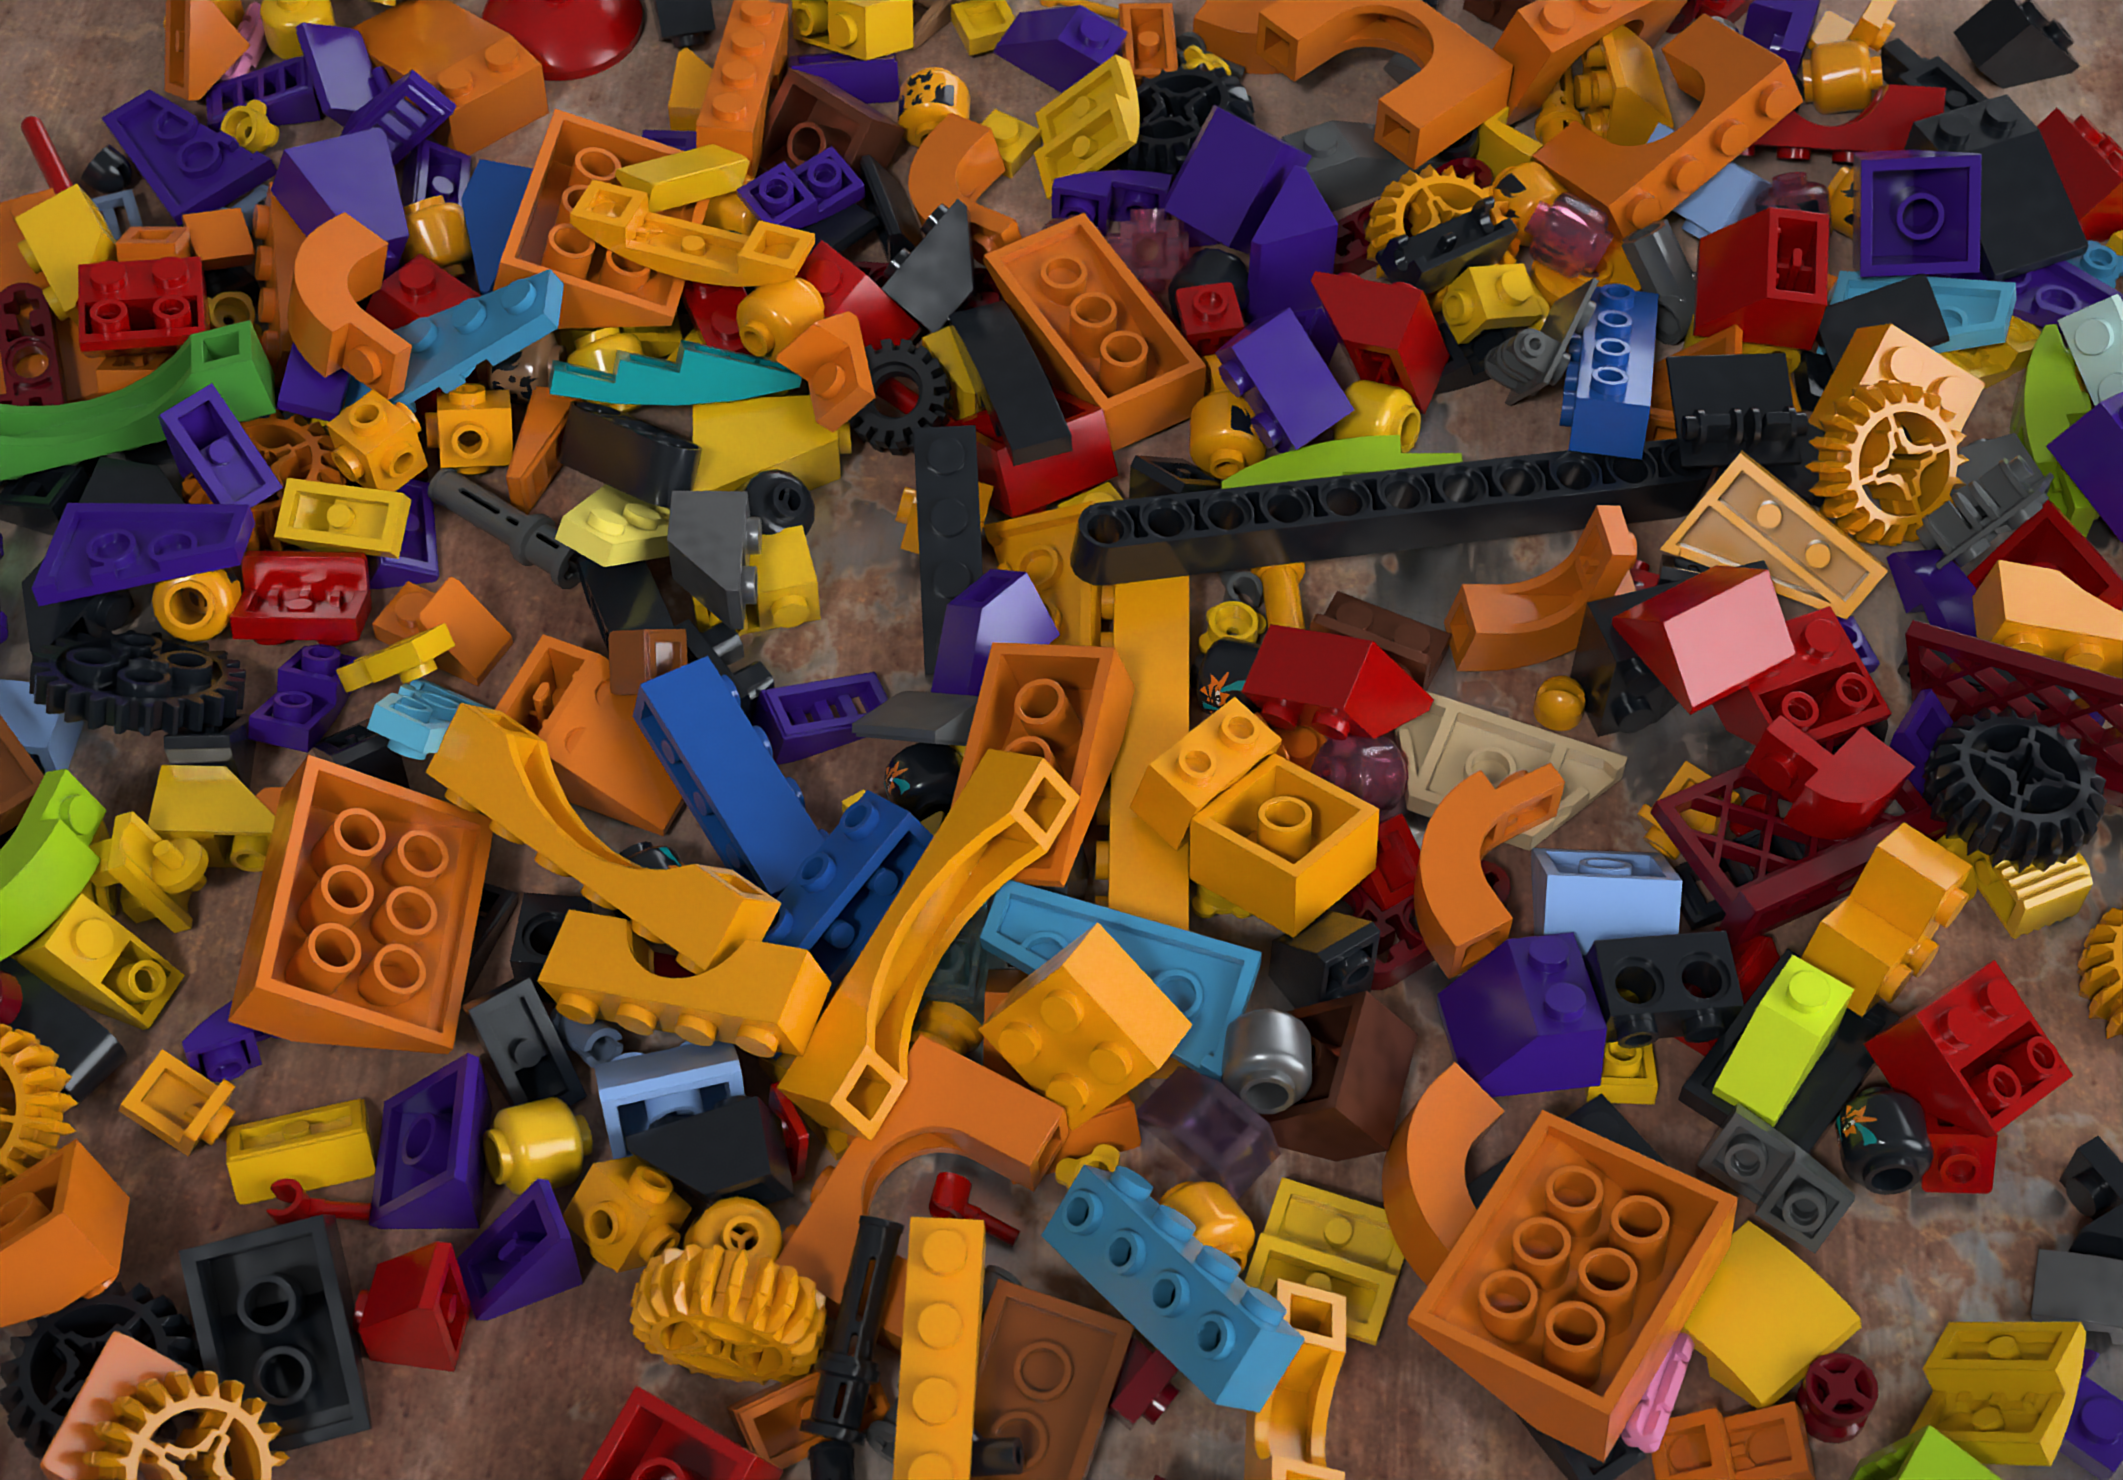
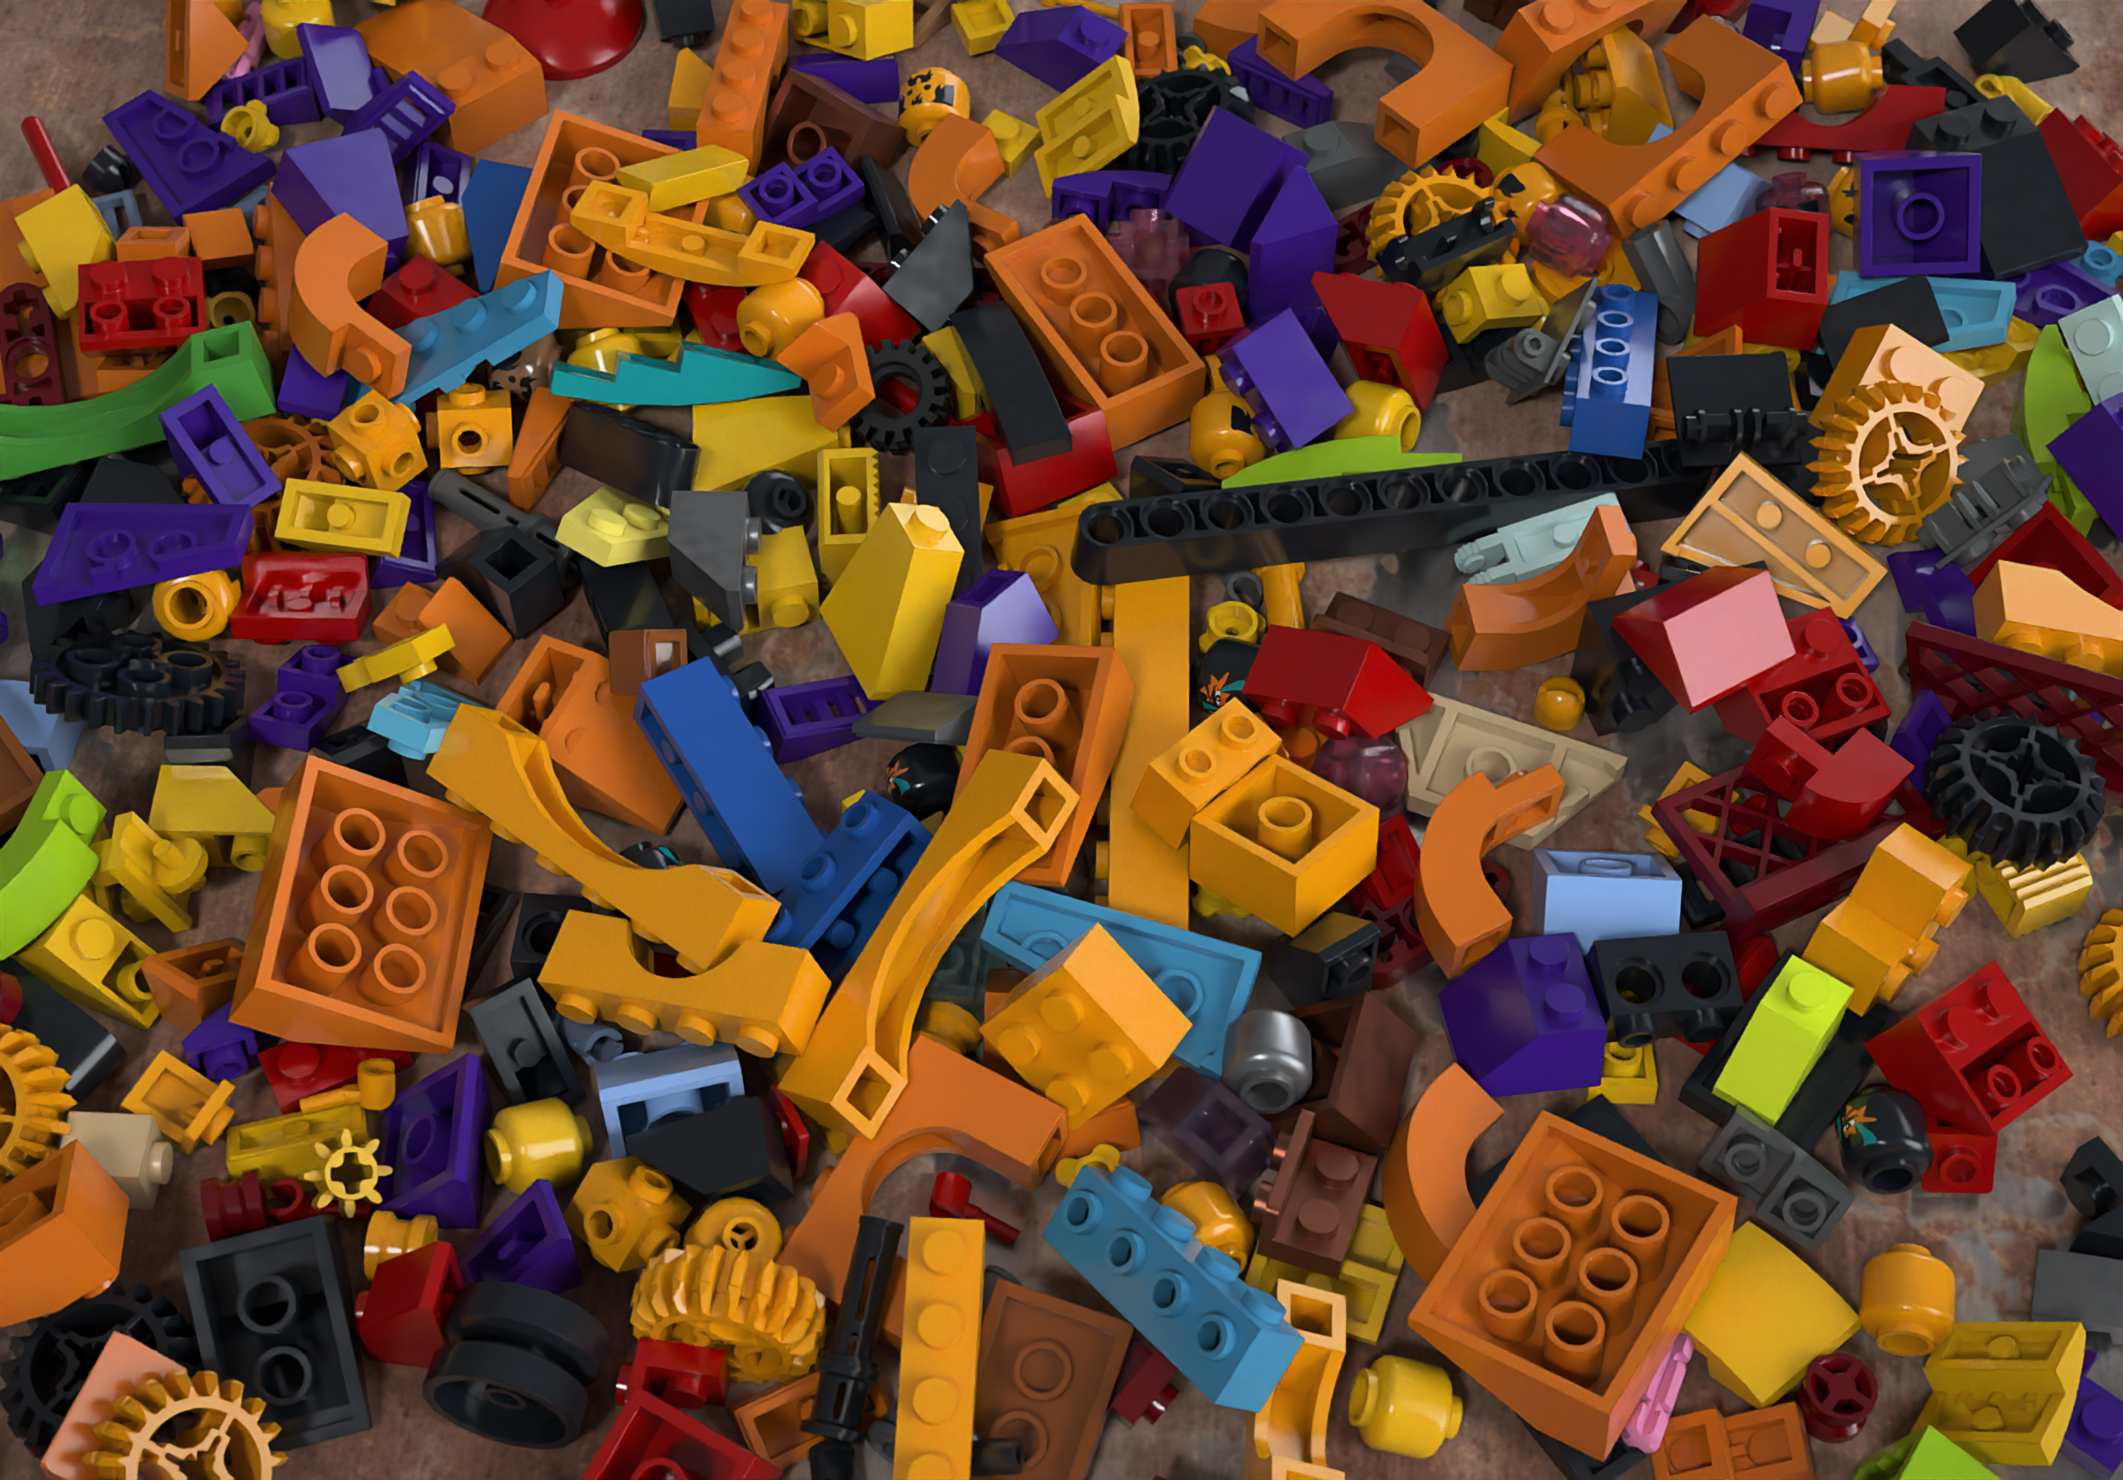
none -> tan brick [60,1111,173,1210]
none -> orange slope [141,938,245,1034]
none -> dark red wheel [200,1167,273,1243]
none -> red plate [257,1040,414,1115]
none -> yellow gear [298,1129,393,1218]
none -> light orange hand [299,1058,396,1115]
none -> light orange wheel [364,1210,438,1281]
none -> black wheel [423,1280,609,1450]
none -> black slope [434,525,564,641]
none -> red bracket [615,1337,731,1410]
none -> yellow brick [817,447,881,591]
none -> yellow slope [819,503,964,701]
none -> dark purple slope [1227,35,1333,129]
none -> copper bracket [1250,1109,1378,1279]
none -> yellow head [1348,1355,1463,1459]
none -> light aqua hinge [1454,492,1631,584]
none -> light orange head [1859,1243,1956,1357]
none -> yellow arm [1973,74,2054,126]

